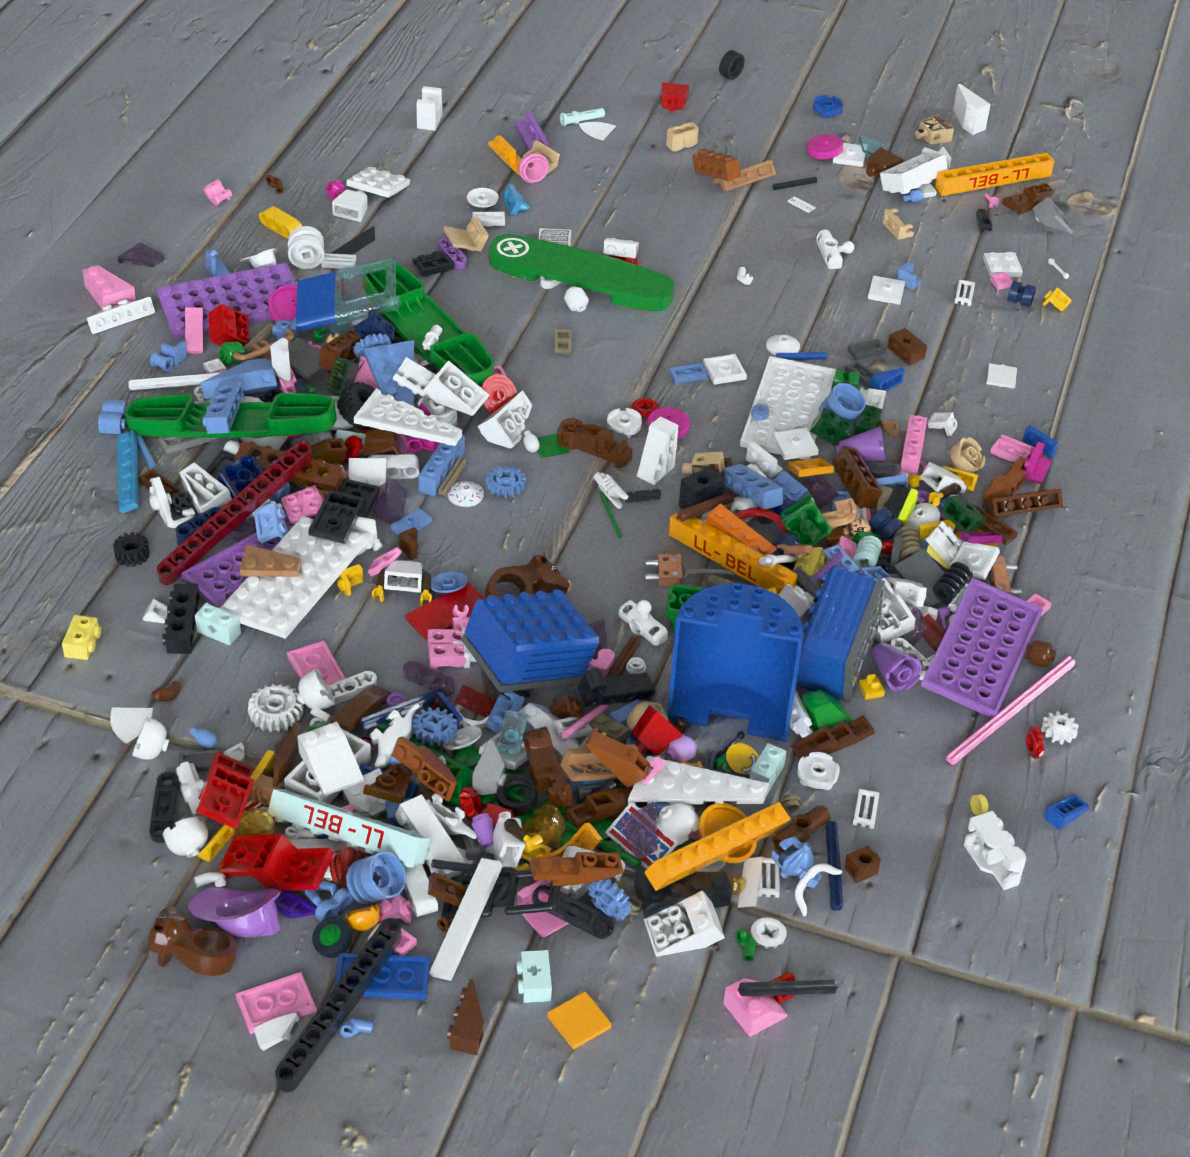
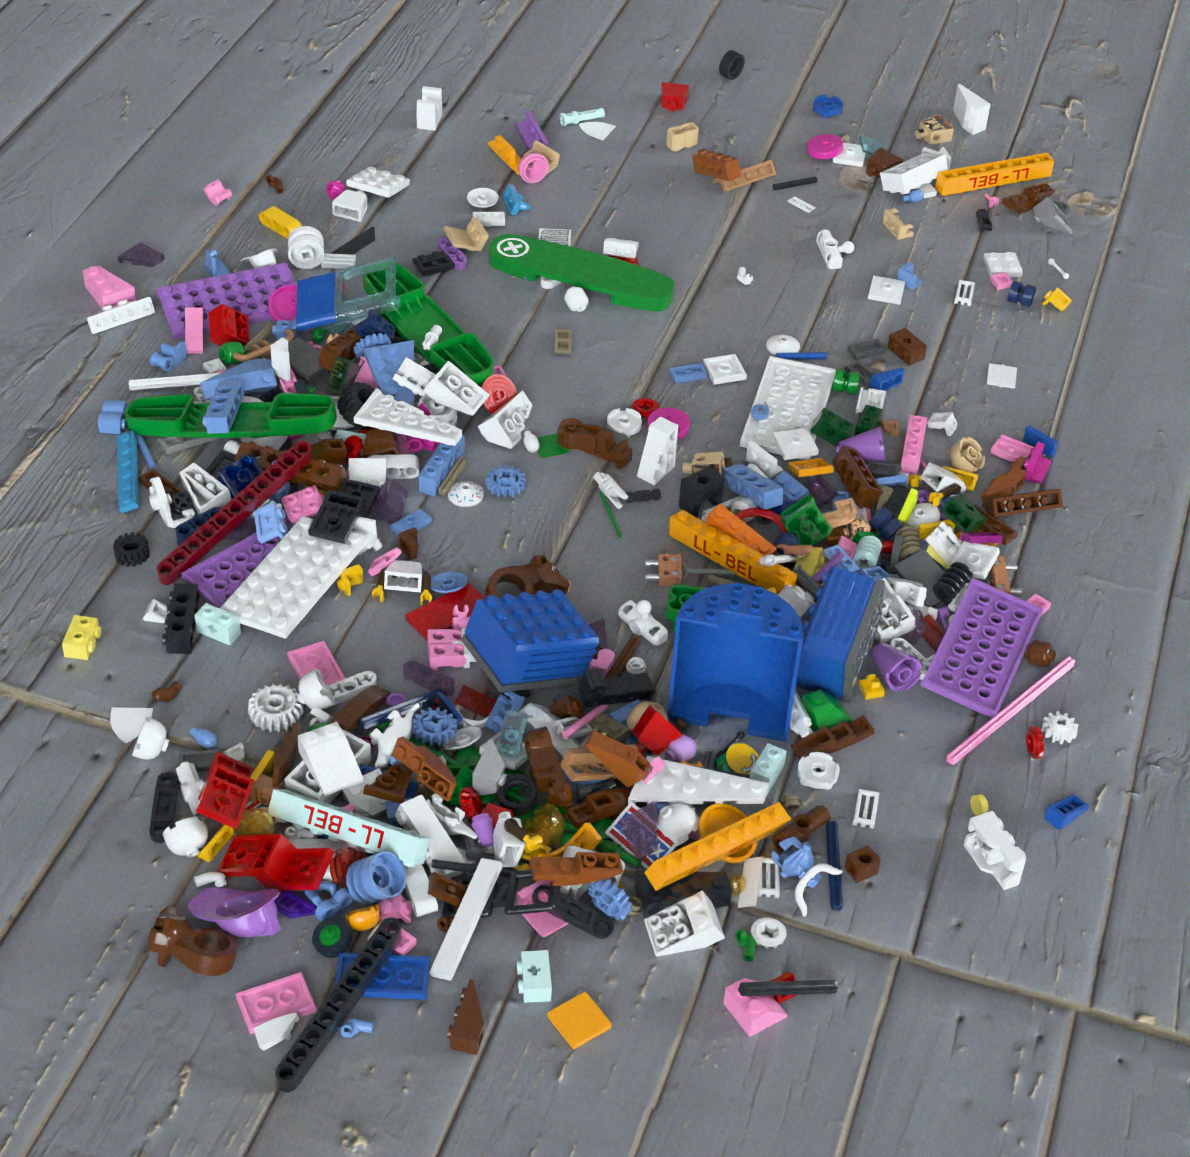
medium nougat wing [239,544,301,577] -> none
reddish brown axle [676,492,735,522] -> none
medium blue wheel [819,383,866,423] -> none

